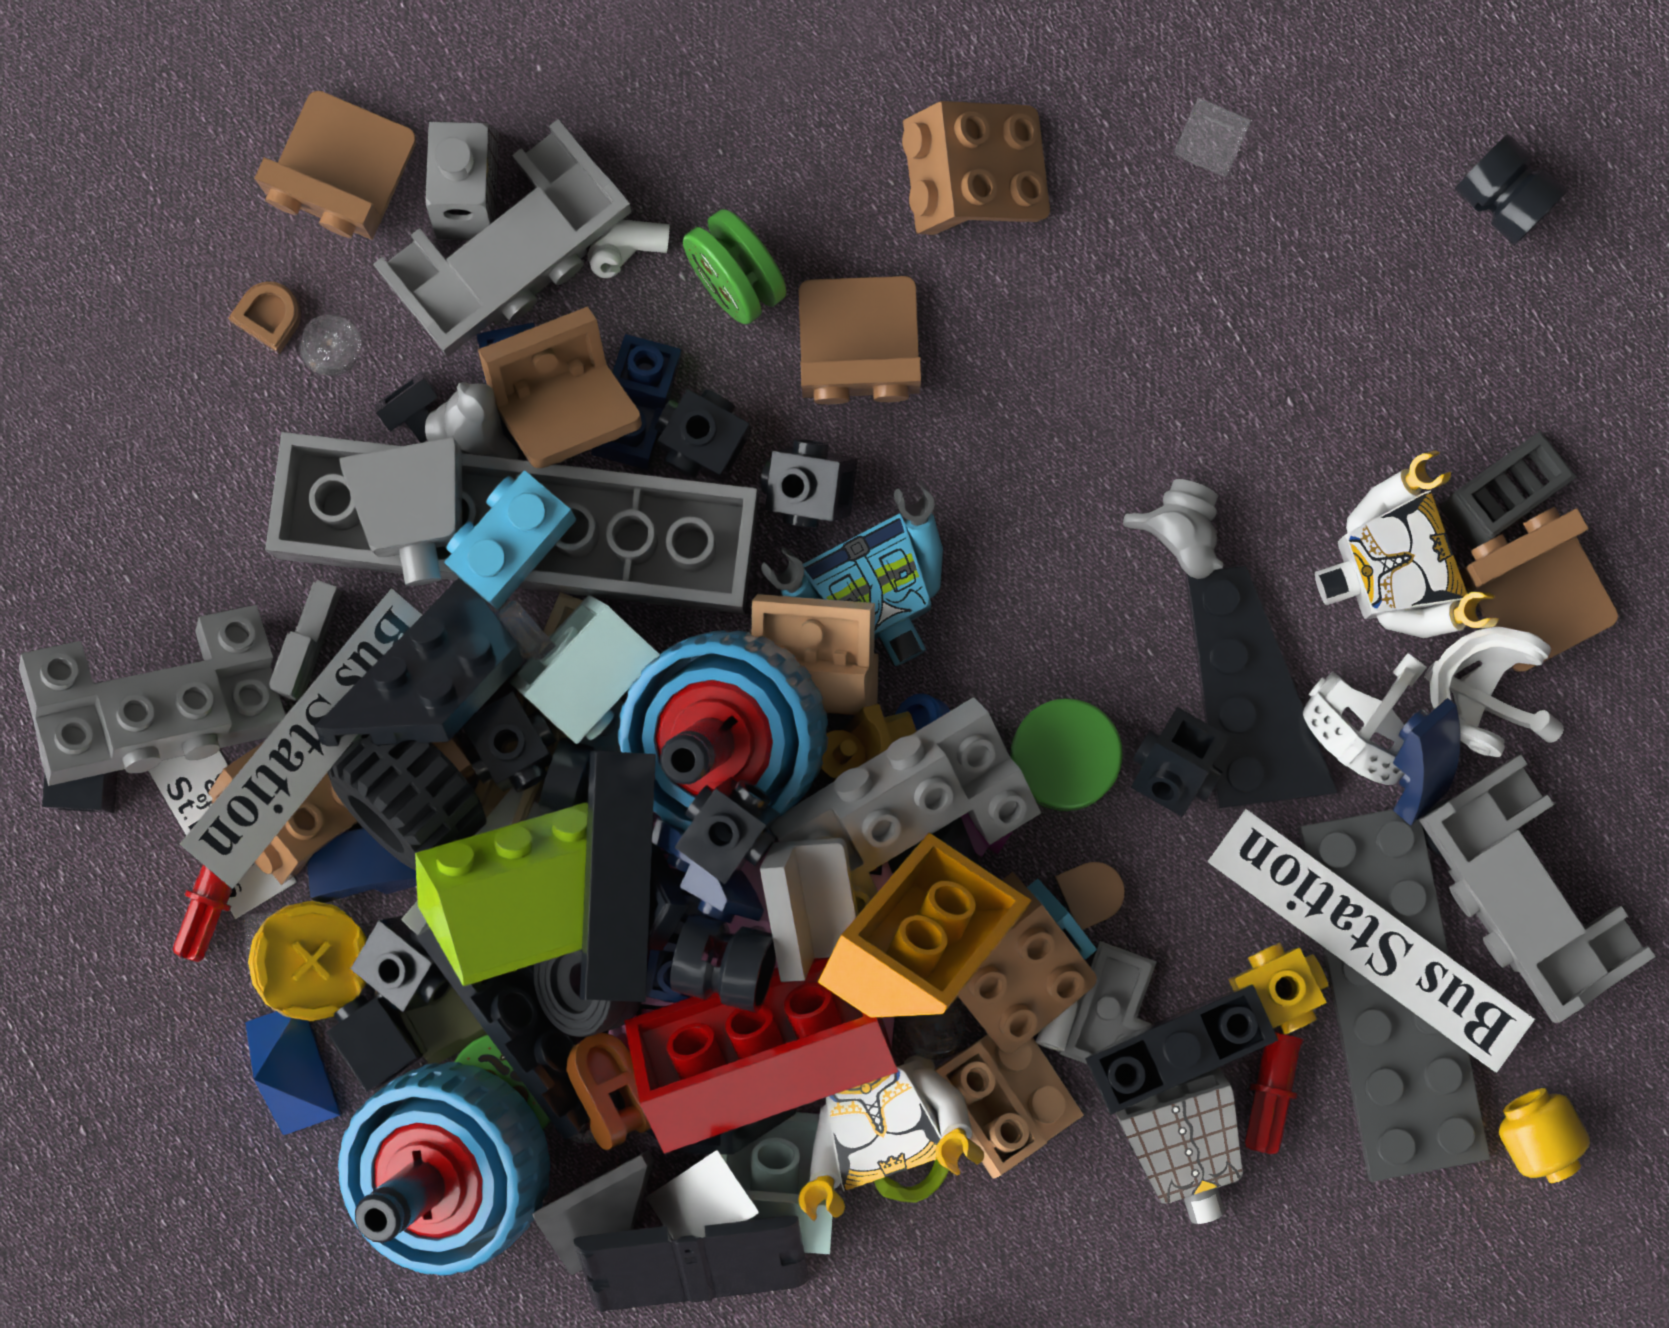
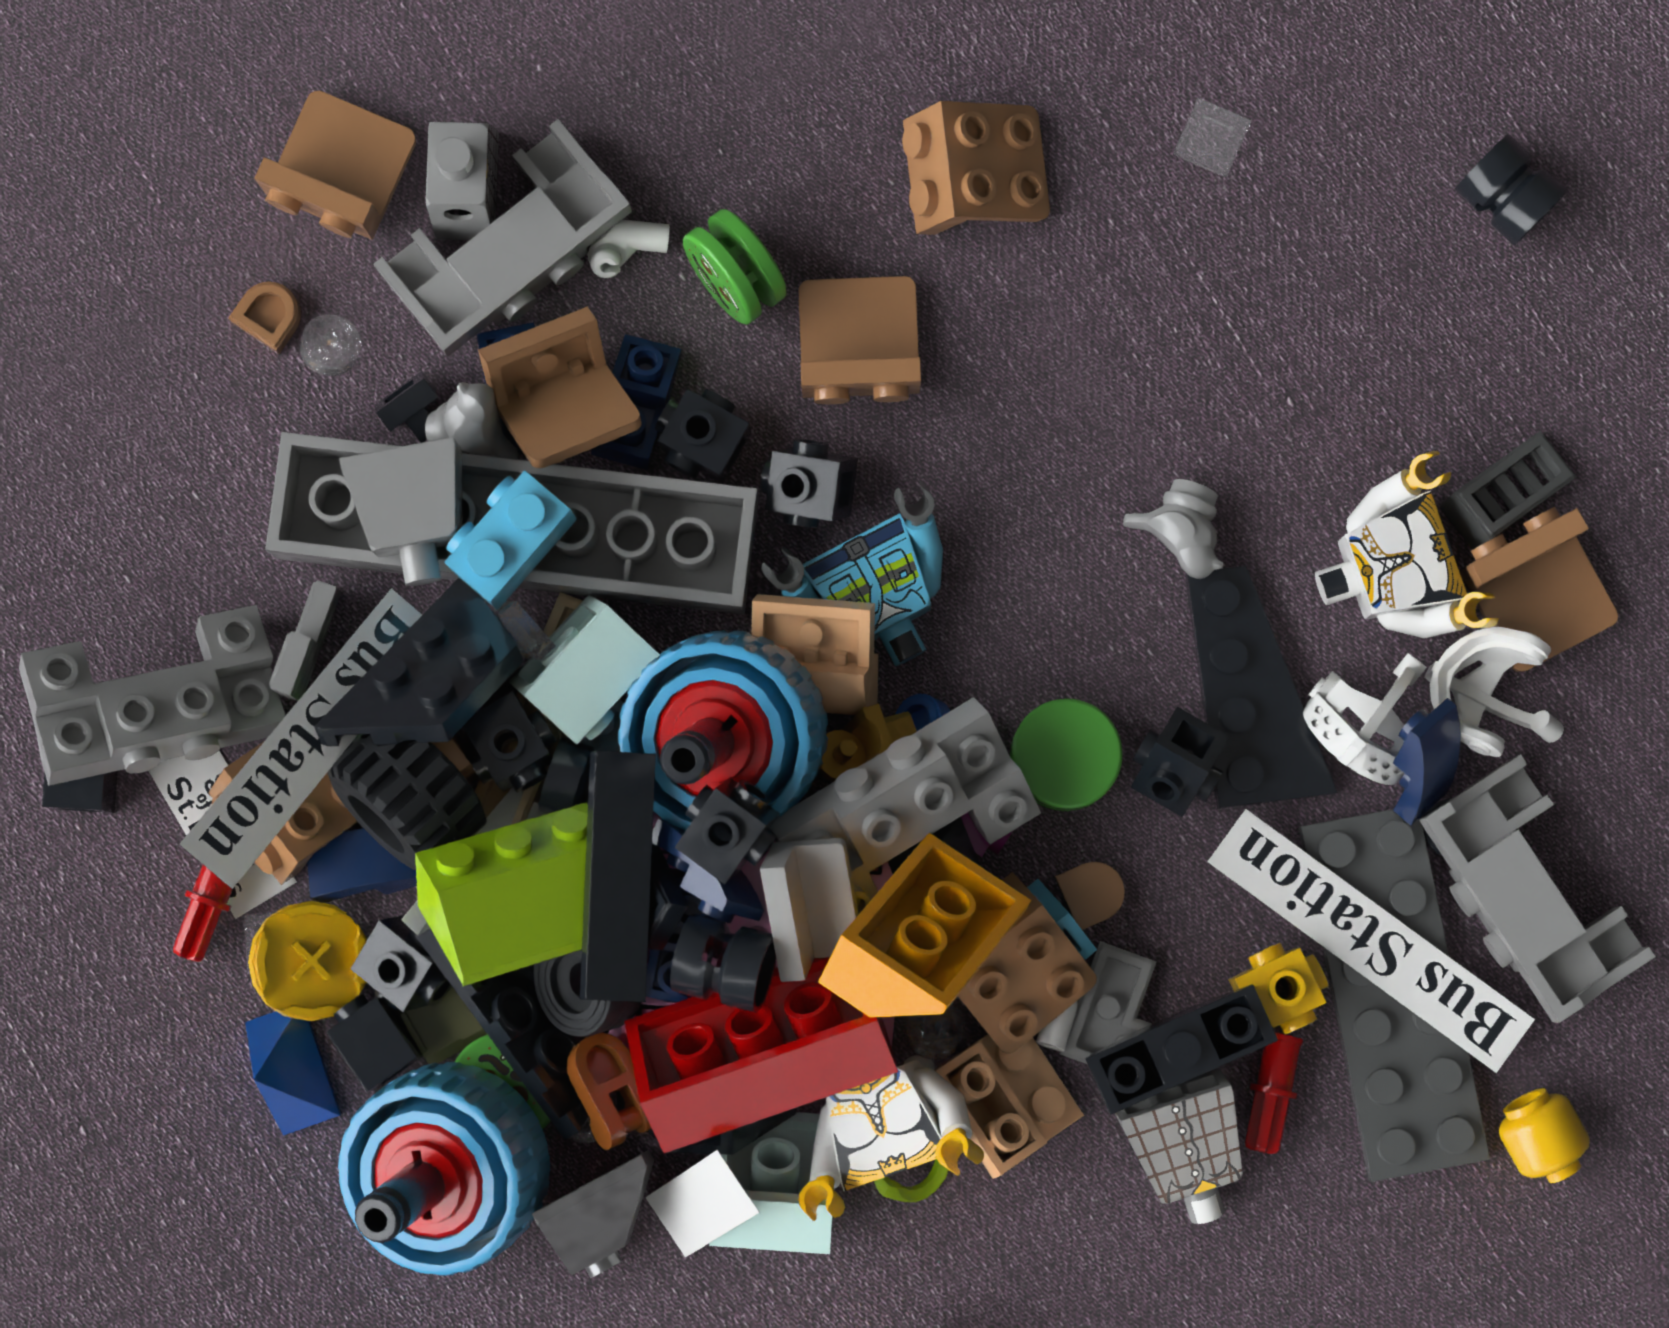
black piece [574,1216,809,1312] -> none

